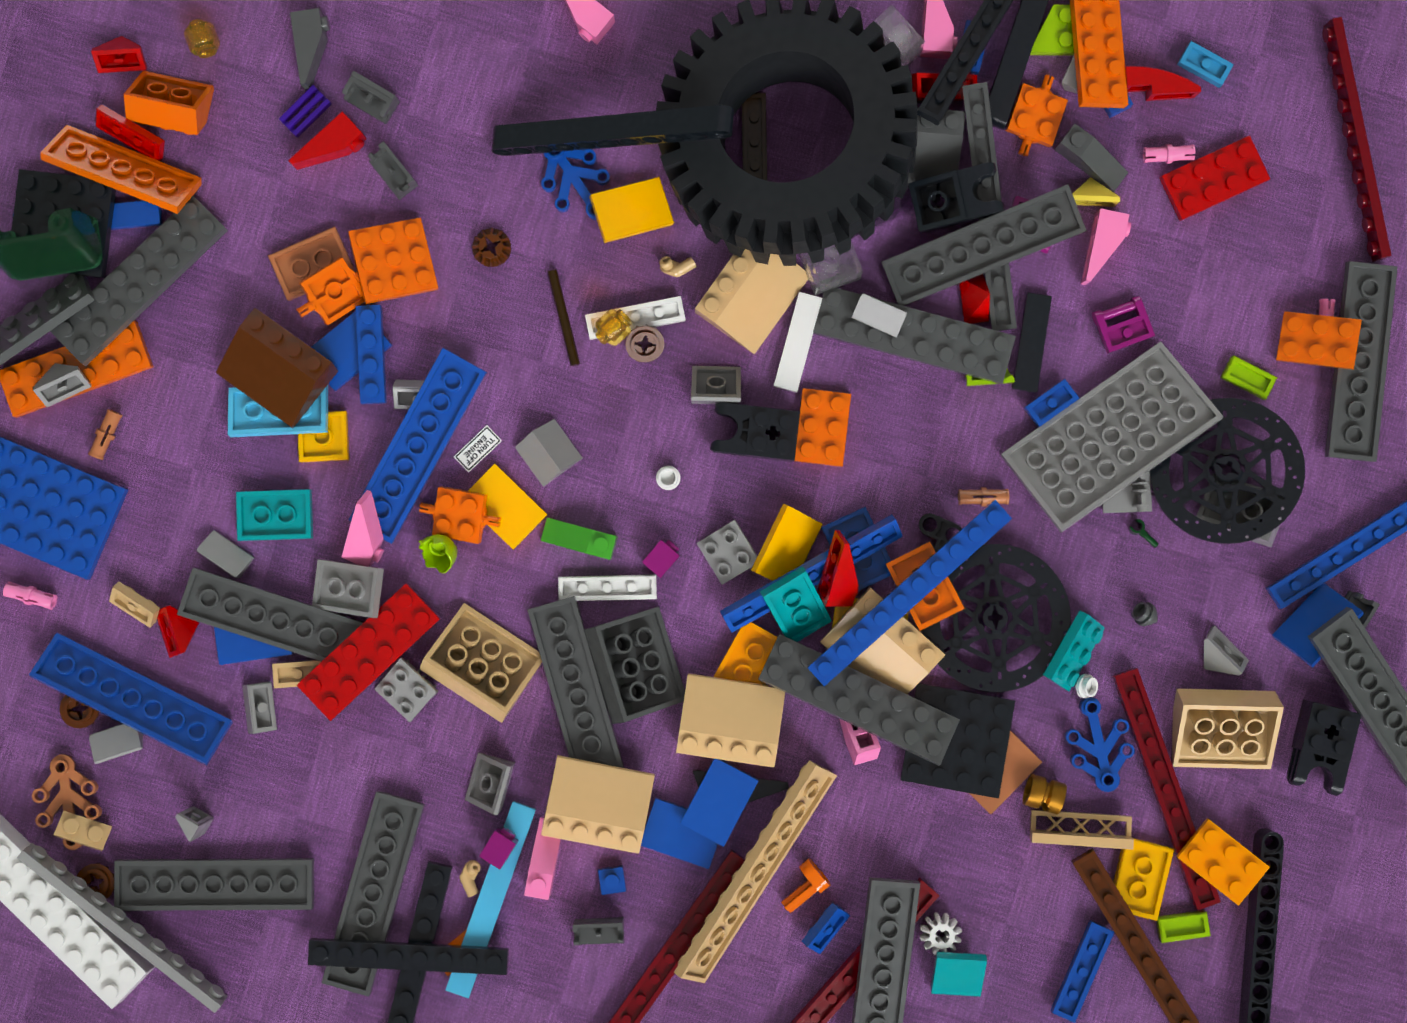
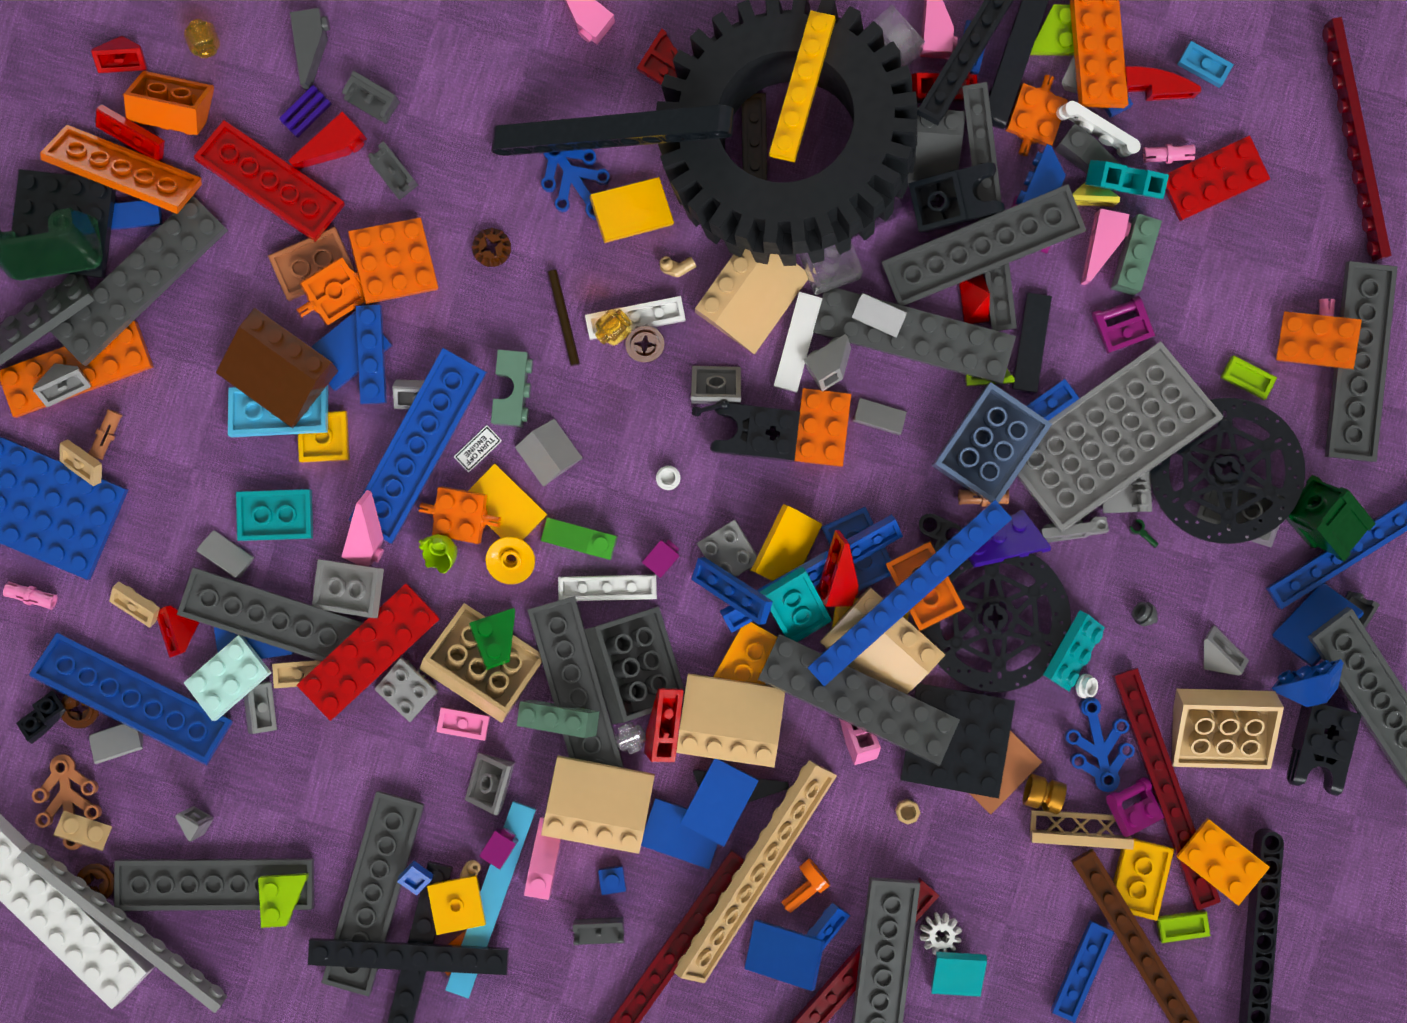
none -> black slope [16,690,67,744]
none -> tan plate [60,439,102,486]
none -> light aqua plate [184,635,272,721]
none -> red plate [194,120,345,242]
none -> lime wing [258,873,309,928]
none -> plate [397,861,433,896]
none -> yellow plate [427,875,486,935]
none -> bright pink plate [436,707,490,741]
none -> green wing [469,608,515,670]
none -> yellow dish [486,537,535,584]
none -> sand green arch [491,350,533,428]
none -> sand green arch [517,700,600,738]
none -> clear gear [615,722,646,754]
none -> red wing [637,28,678,85]
none -> red slope [644,688,684,762]
none -> blue plate [691,557,773,625]
none -> black hinge [692,400,729,417]
none -> blue tile [744,920,825,991]
none -> yellow plate [769,10,836,162]
none -> light grey slope [804,334,851,392]
none -> light grey slope [853,398,907,435]
none -> tan tile [895,799,920,825]
none -> sand blue slope [931,382,1052,503]
none -> dark purple wing [968,509,1051,568]
none -> blue slope [1015,144,1066,205]
none -> light grey hinge [1040,517,1109,543]
none -> white plate [1056,101,1141,158]
none -> teal arch [1085,160,1169,199]
none -> magenta plate [1106,777,1165,838]
none -> sand green brick [1110,214,1162,296]
none -> blue slope [1272,659,1344,707]
none -> dark green container [1283,475,1376,562]

